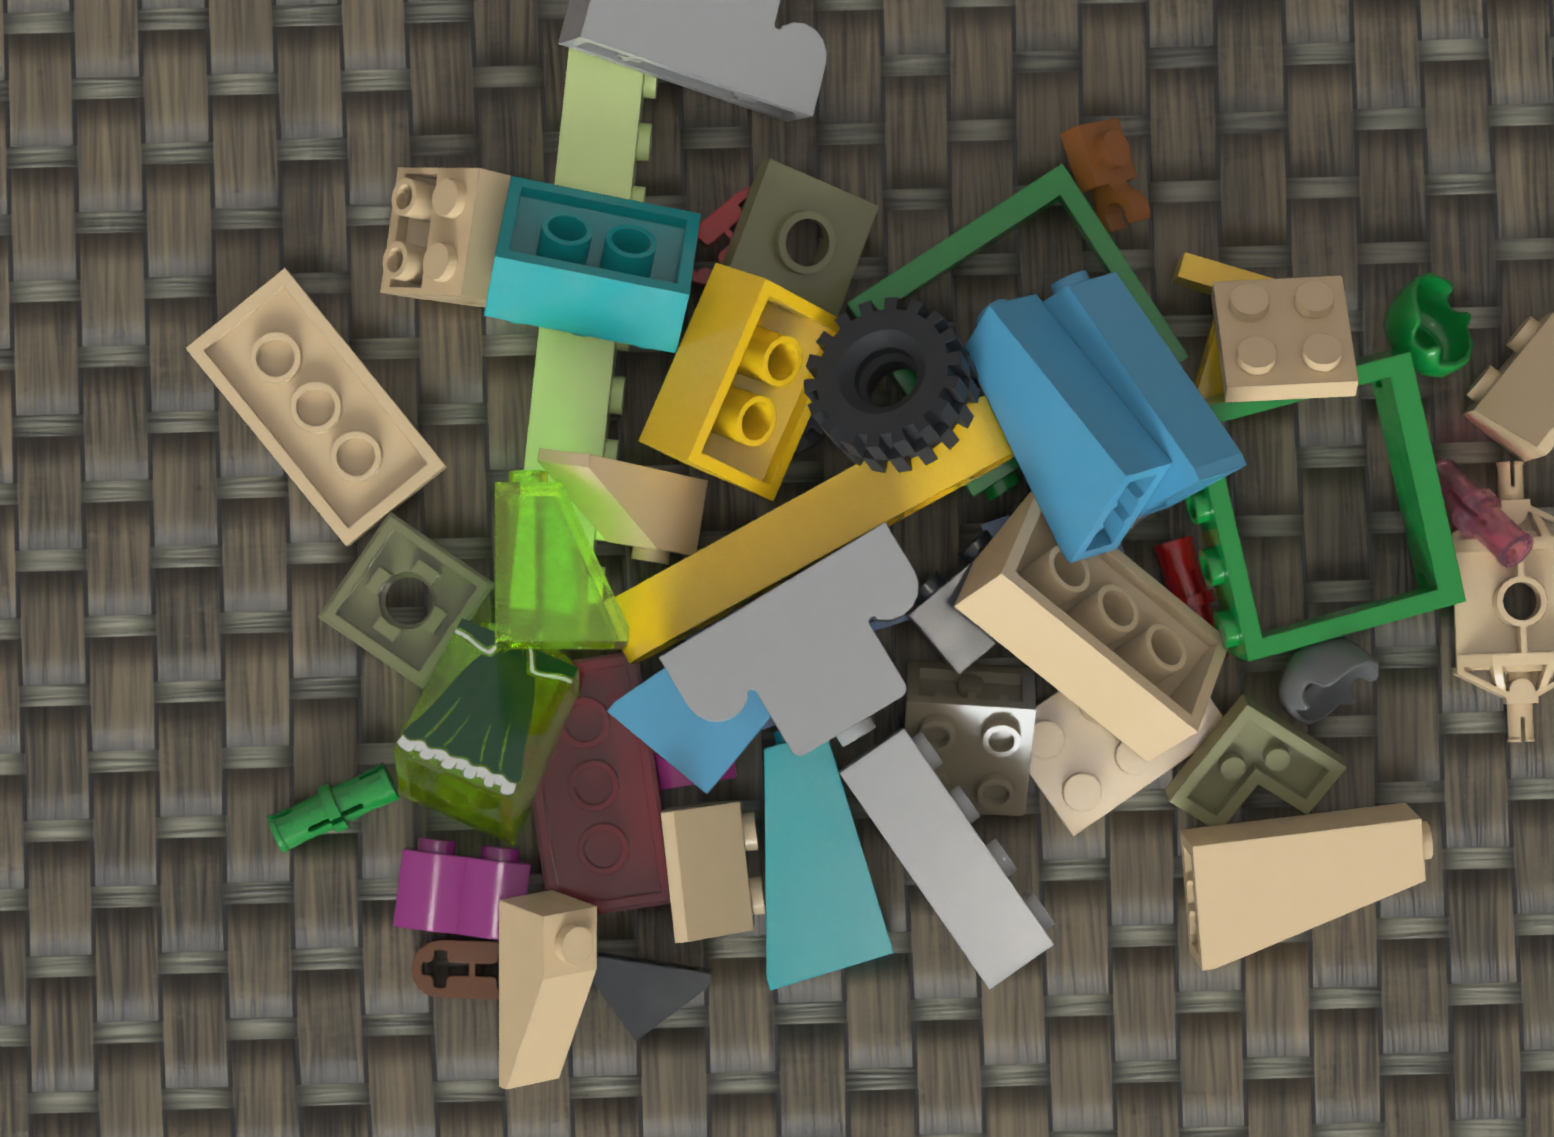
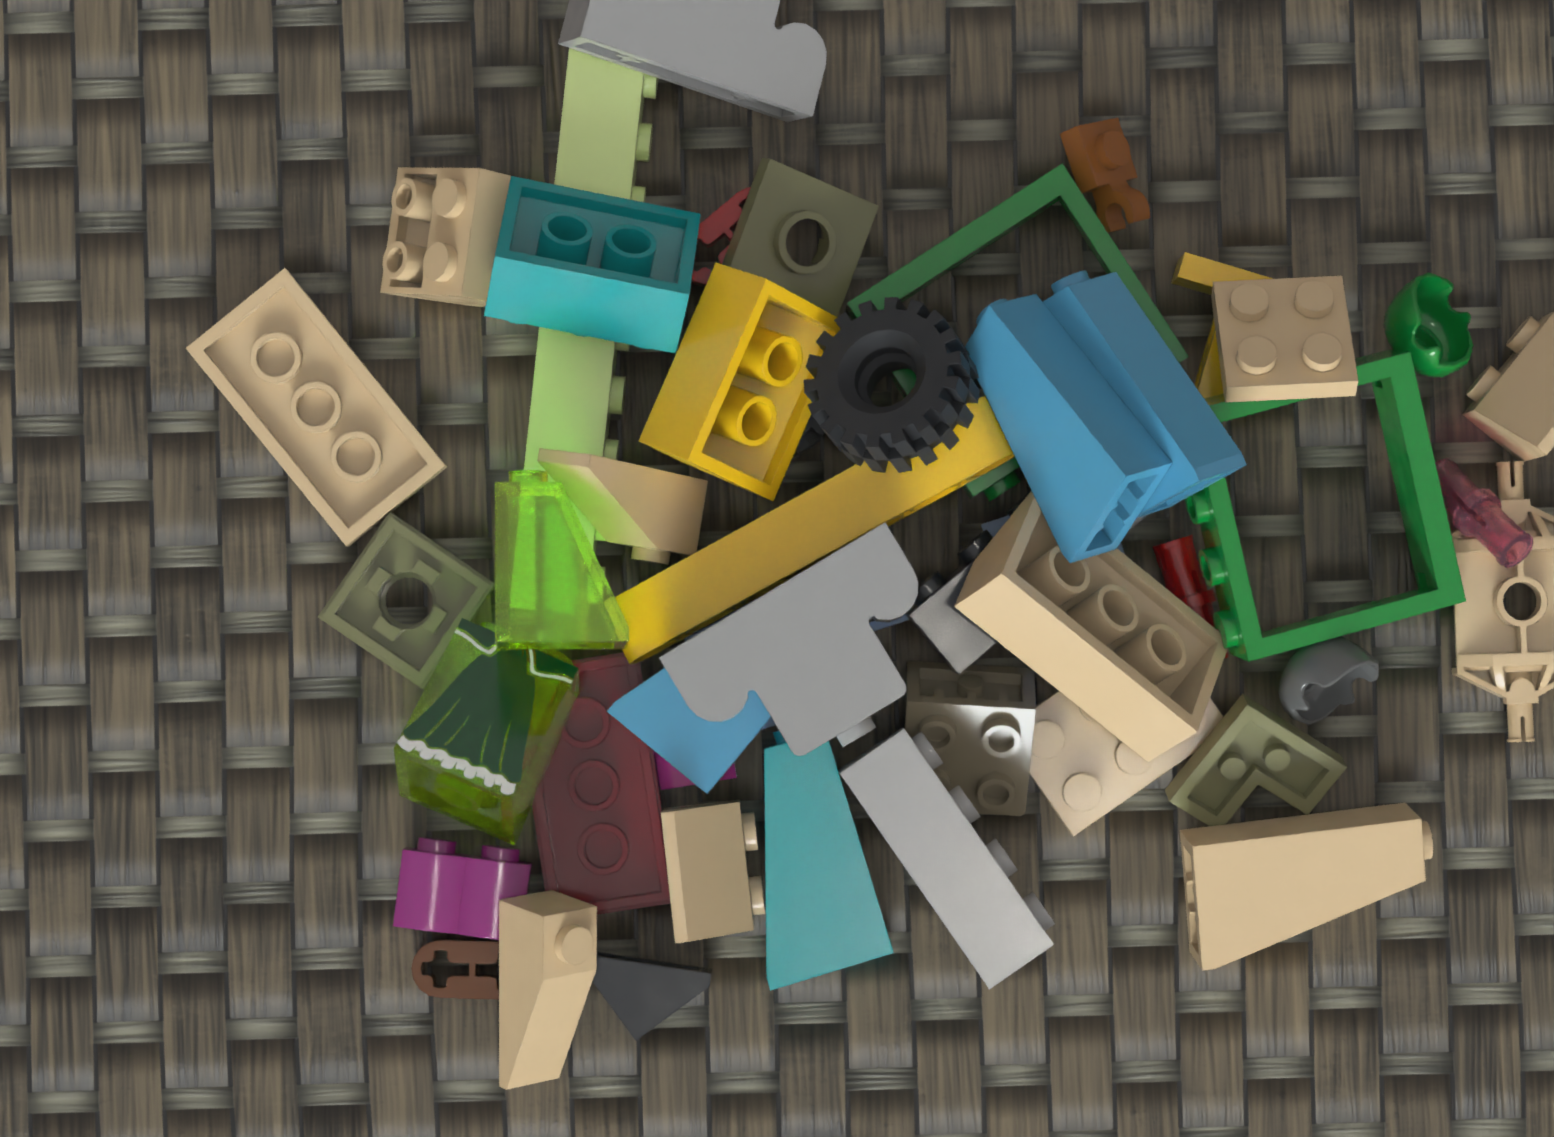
green pin [267,762,400,853] -> none

